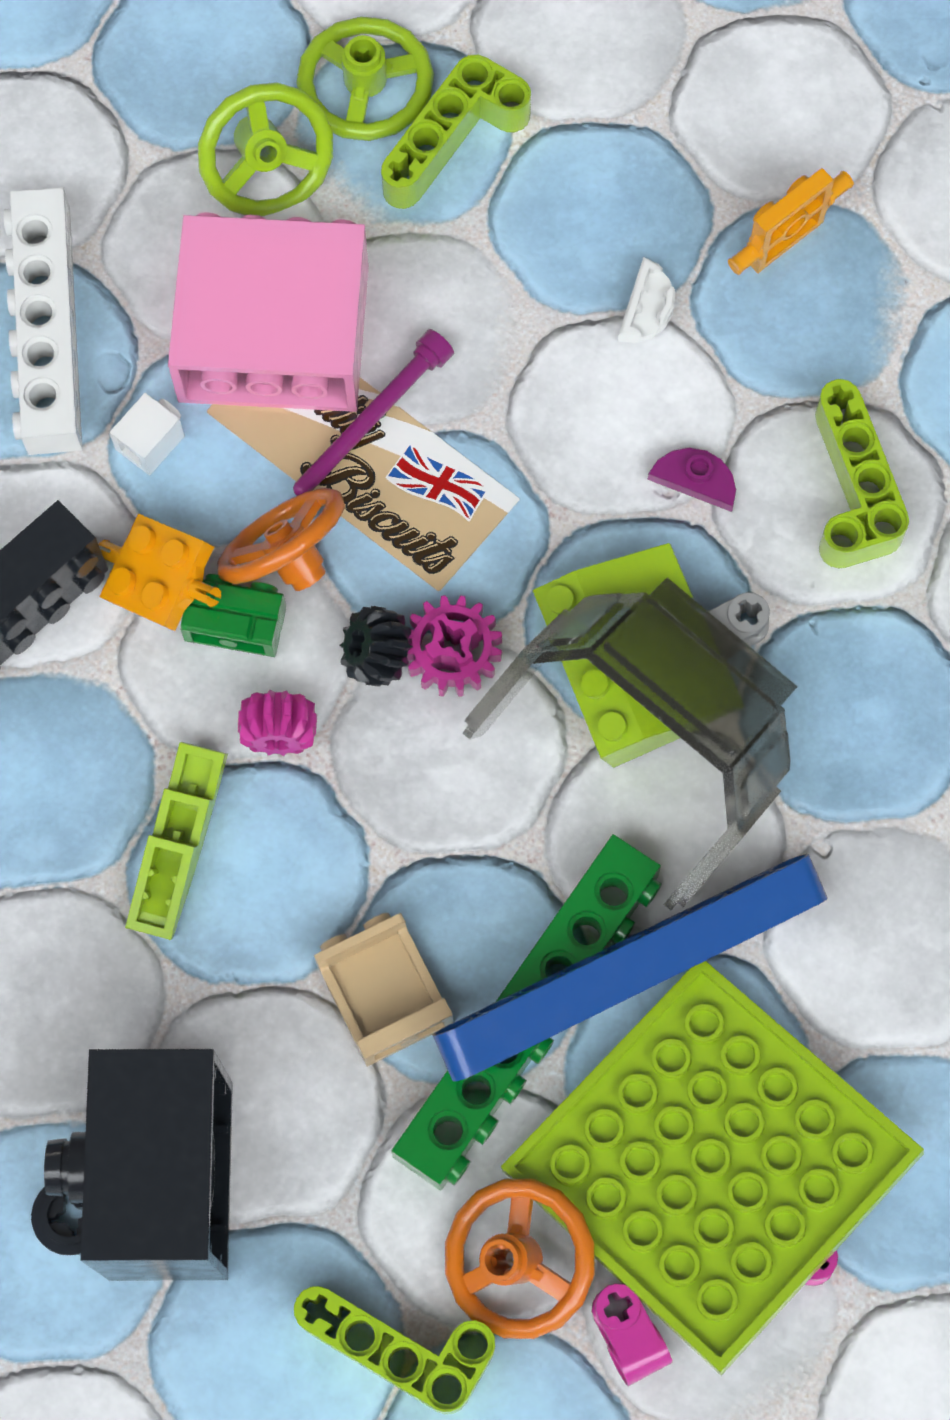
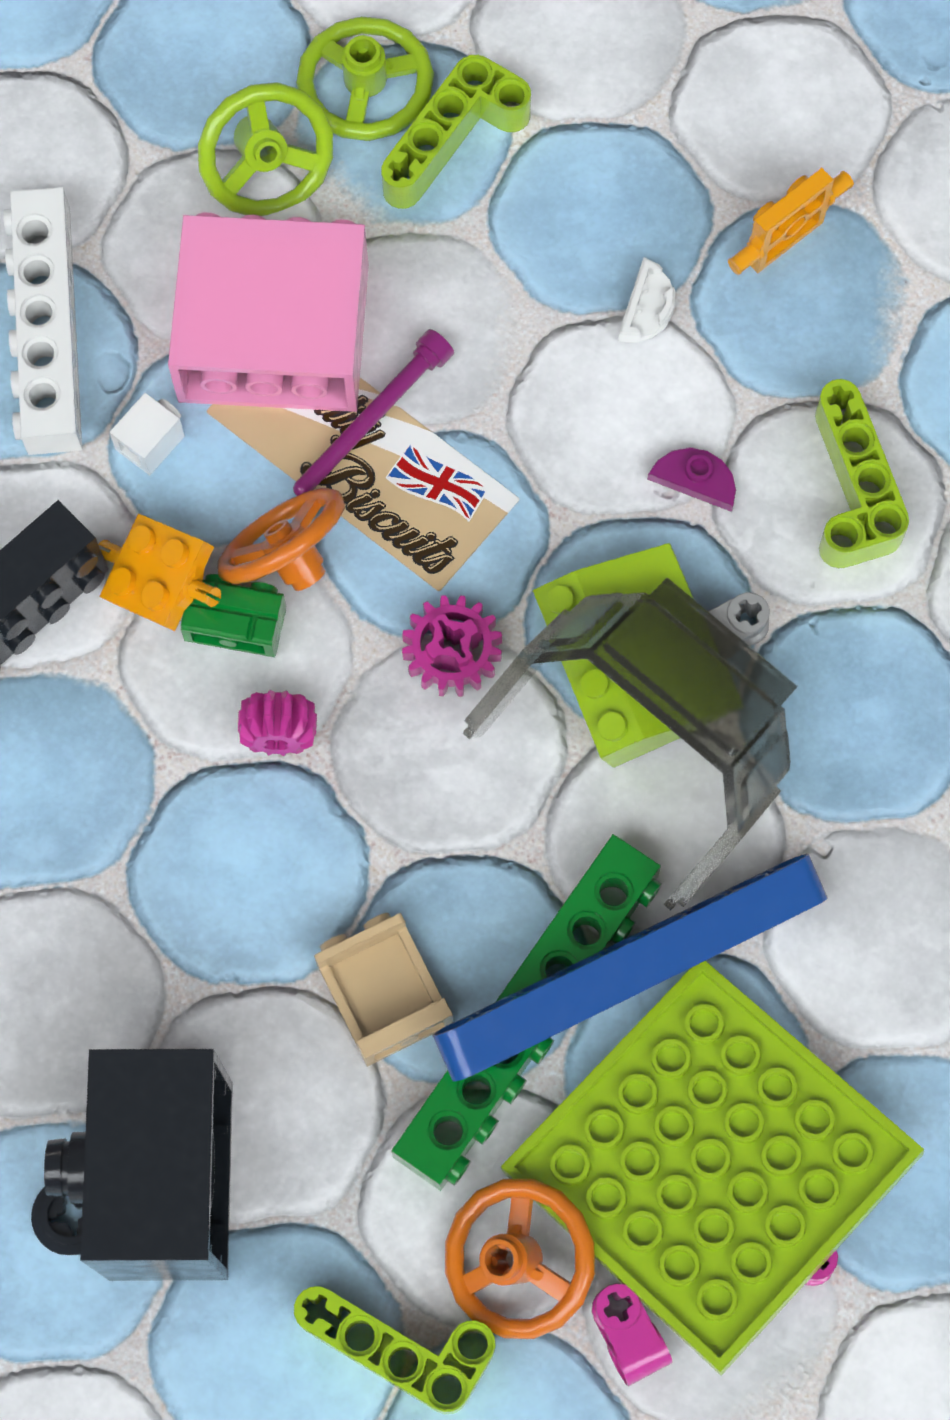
lime slope [125,742,228,940] -> none
black gear [339,606,413,687] -> none

